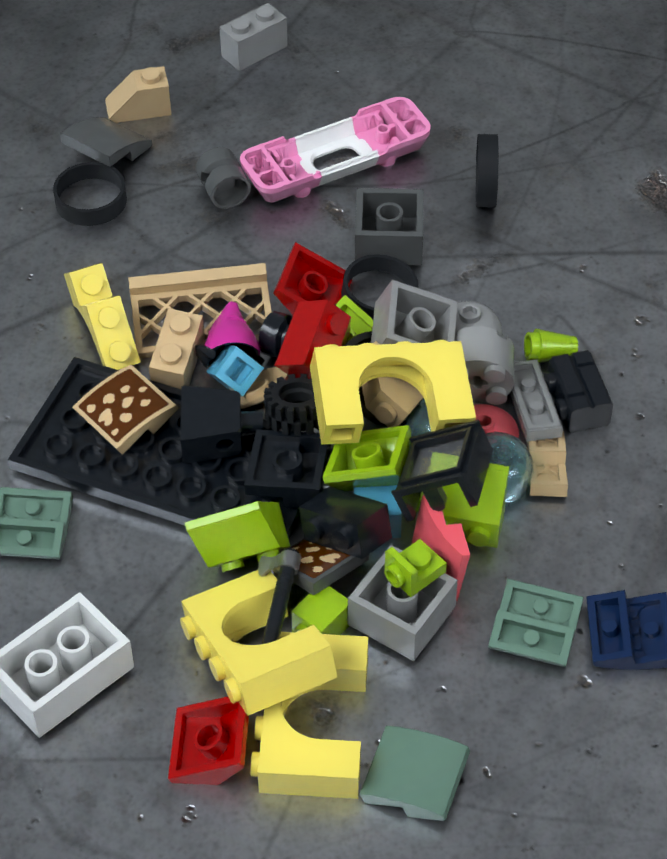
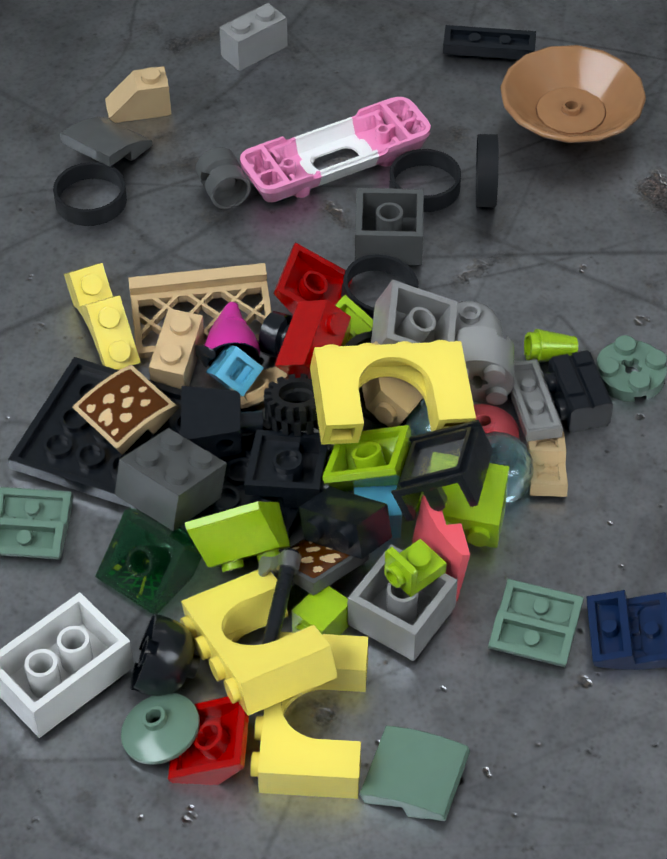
none -> clear green slope [95,509,202,615]
none -> dark grey brick [115,428,227,531]
none -> sand green dish [121,693,200,765]
none -> black cylinder [130,614,200,696]
none -> black tyre [389,149,461,212]
none -> black plate [443,25,536,60]
none -> medium nougat dish [500,45,646,143]
none -> sand green plate [596,335,667,402]

